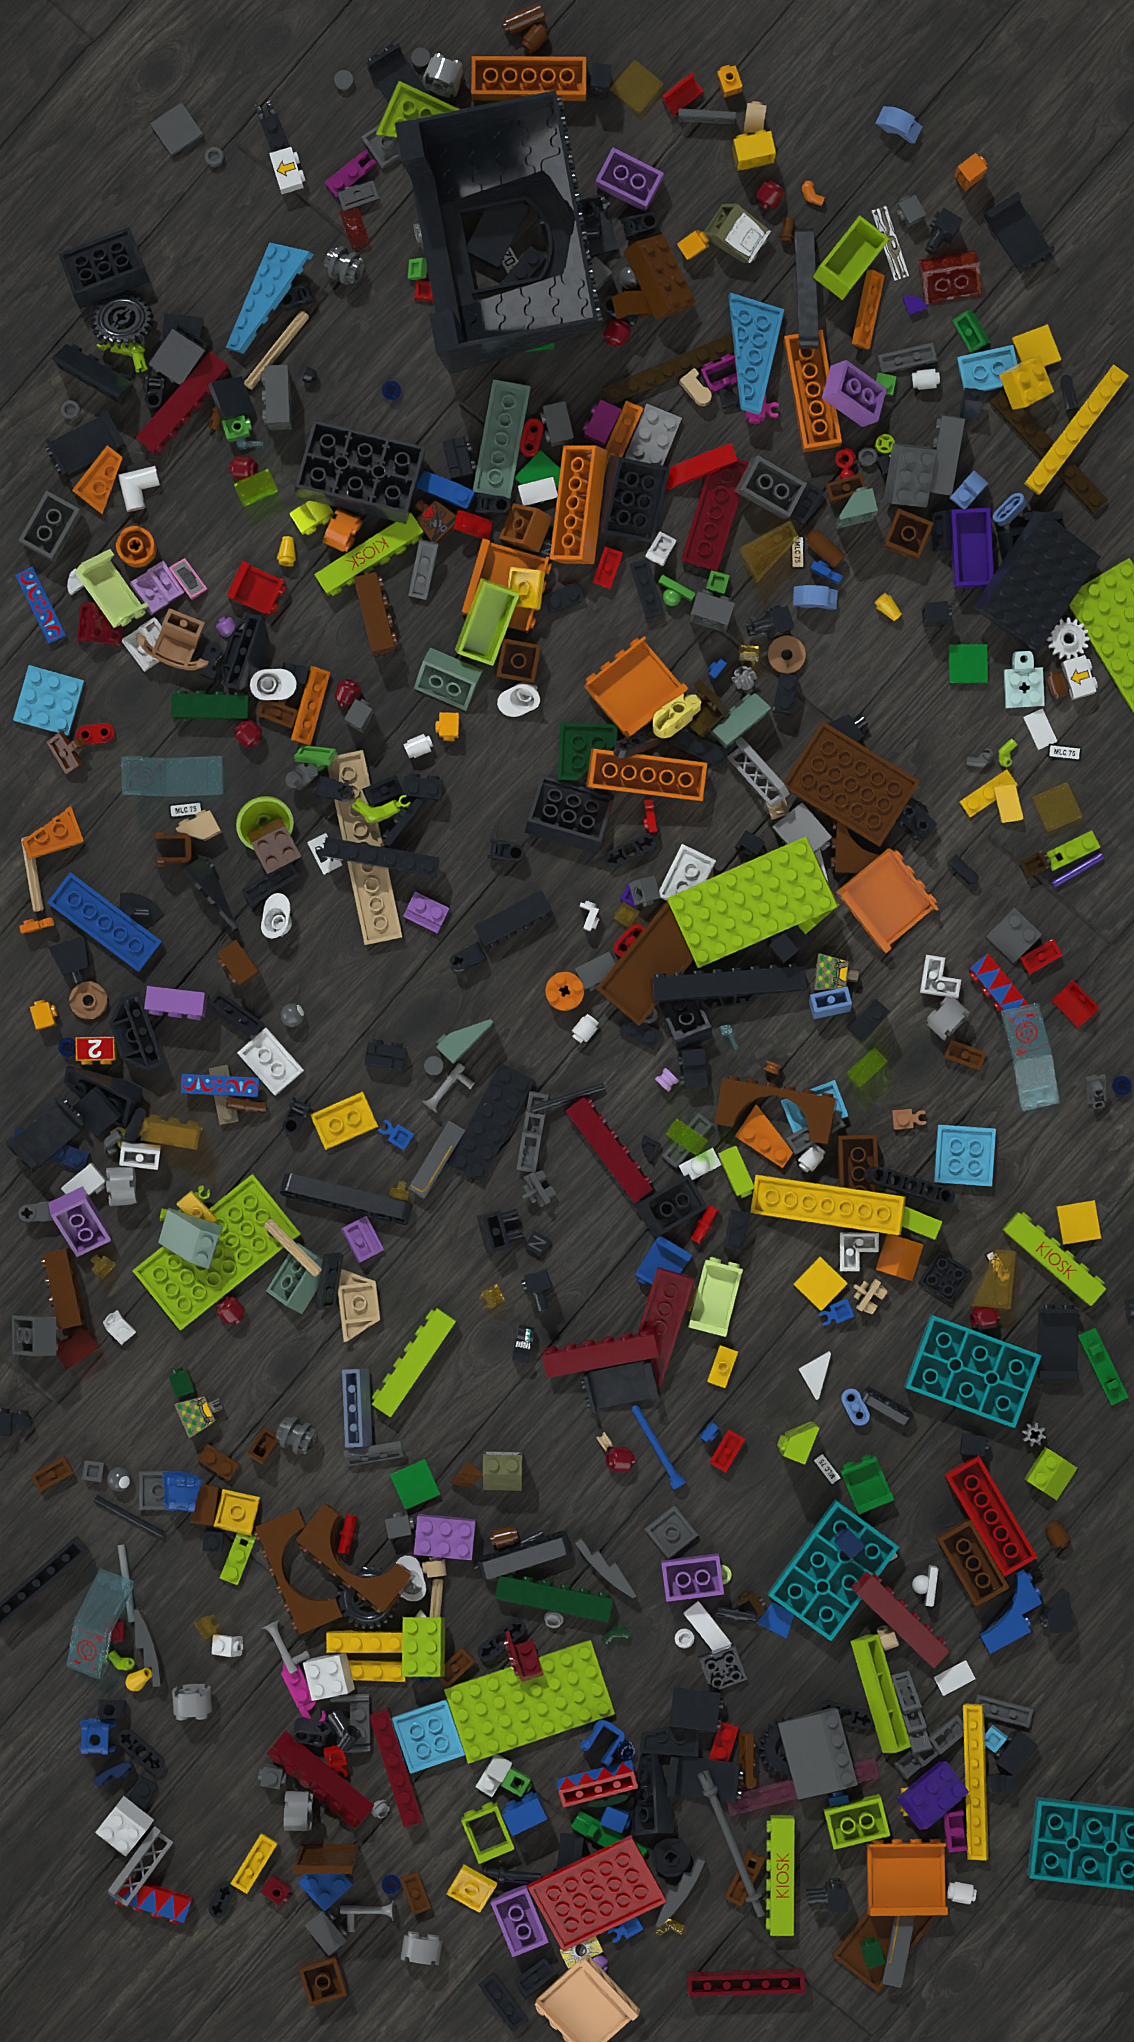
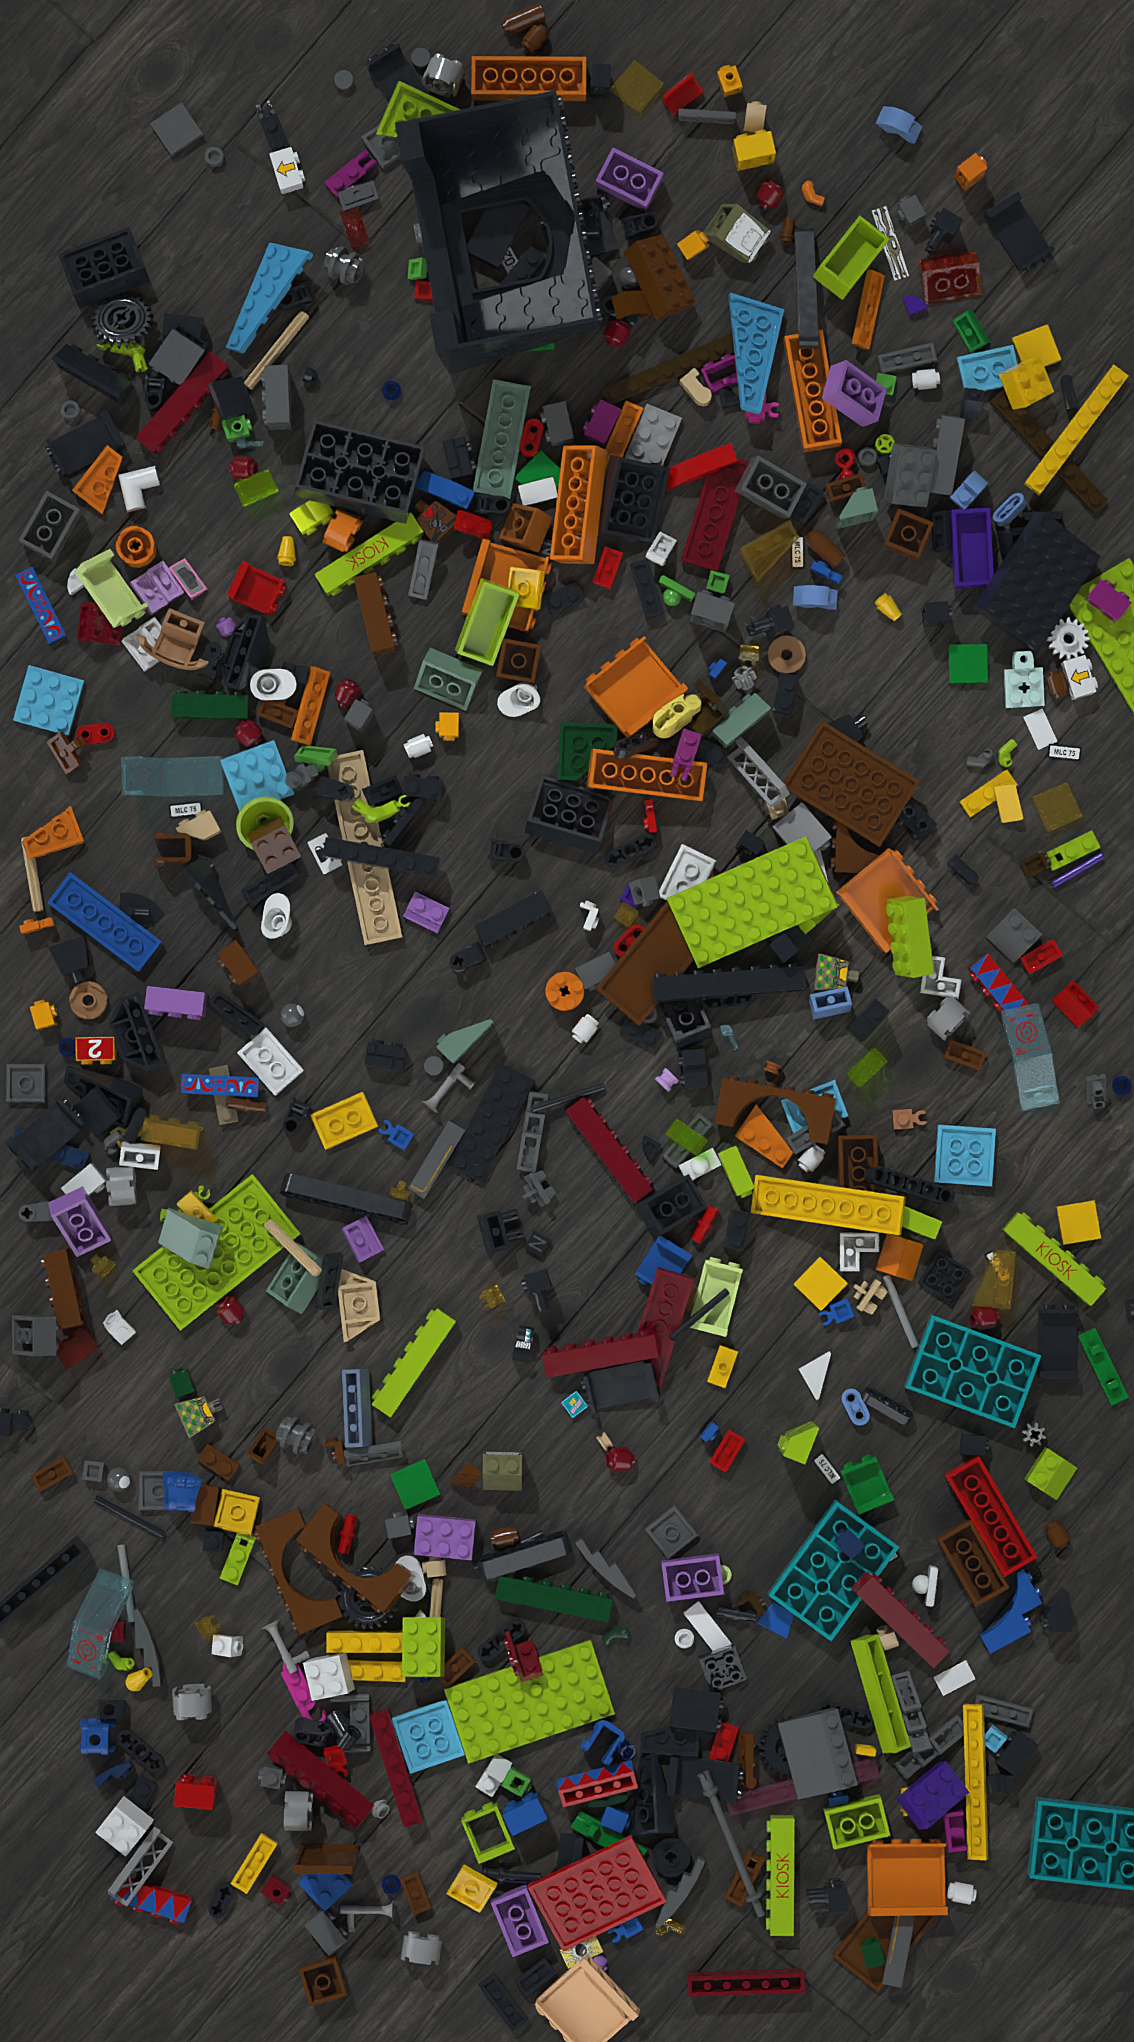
light grey plate [544,1611,564,1628] -> none
blue piece [632,1405,686,1490] -> none
none -> dark grey tile [6,1064,46,1102]
none -> red brick [174,1774,218,1810]
none -> medium azure plate [220,740,294,811]
none -> reddish brown bracket [322,1437,346,1465]
none -> teal tile [561,1391,587,1418]
none -> black bar [669,1288,730,1341]
none -> magenta hinge [670,729,702,781]
none -> yellow tile [855,1744,876,1757]
none -> light grey bar [883,1274,919,1348]
none -> lime piece [886,895,934,978]
none -> magenta brick [1085,579,1132,623]

